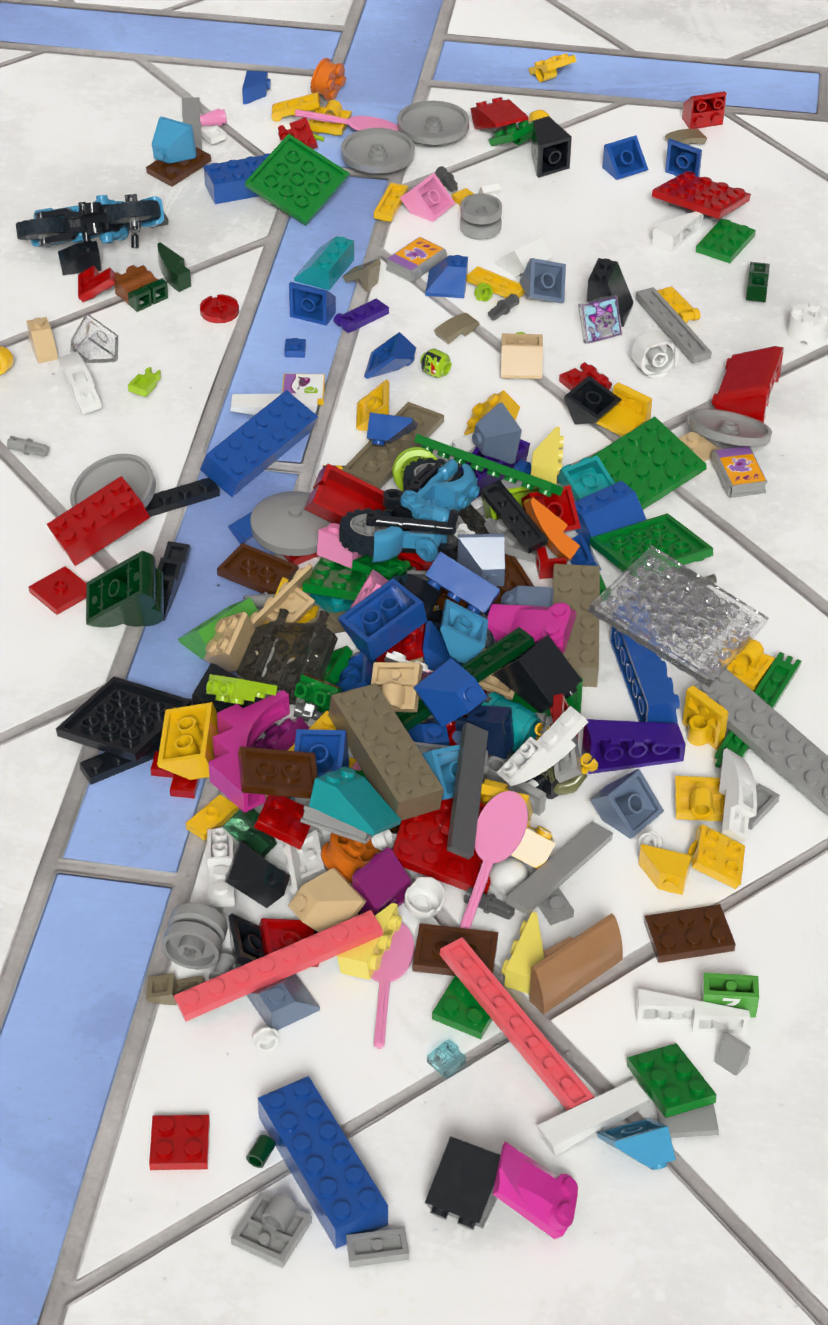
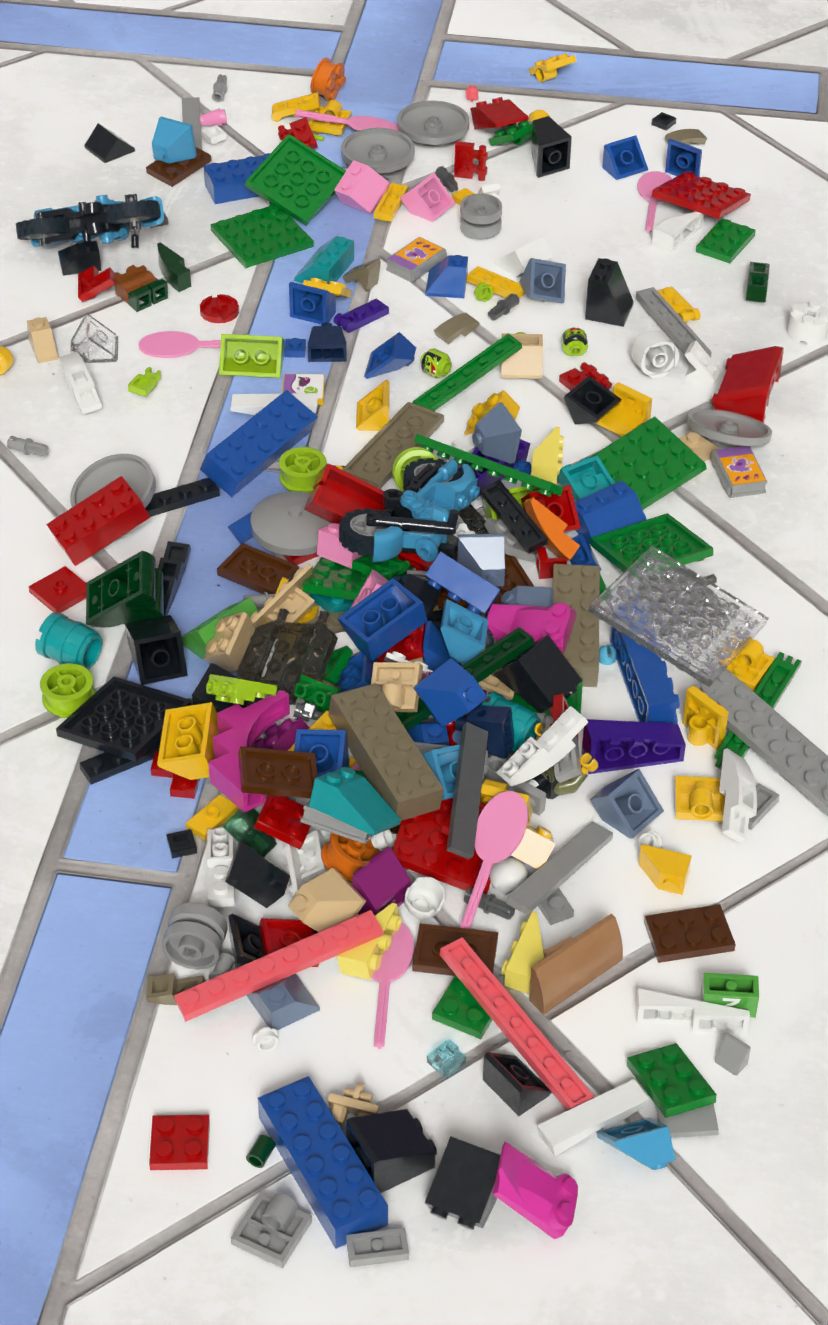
blue slope [242,71,271,104] -> none
blue slope [366,413,418,446] -> none
tile [578,295,623,344] -> none
red slope [682,91,727,129] -> none
yellow plate [687,824,745,889] -> none
none -> teal piece [35,612,103,669]
none -> lime wheel [40,663,95,718]
none -> black slope [84,123,135,163]
none -> black slope [125,615,188,685]
none -> bright pink piece [138,331,221,358]
none -> black tile [166,829,197,859]
none -> green plate [210,204,314,268]
none -> light grey axle [212,74,227,102]
none -> lime slope [219,334,285,378]
none -> lime wheel [279,447,327,493]
none -> yellow plate [303,277,352,298]
none -> dark blue torso [308,322,347,362]
none -> tan hips [328,1082,381,1126]
none -> bright pink slope [334,160,390,214]
none -> black slope [346,1109,437,1193]
none -> green tile [412,333,522,411]
none -> red plate [454,141,488,181]
none -> coral plate [465,85,479,102]
none -> black slope [483,1052,552,1116]
none -> lime head [561,327,588,356]
none -> medium azure hinge [599,645,616,665]
none -> bright pink piece [637,171,672,233]
none -> black tile [651,112,677,131]
none -> white slope [684,340,721,383]

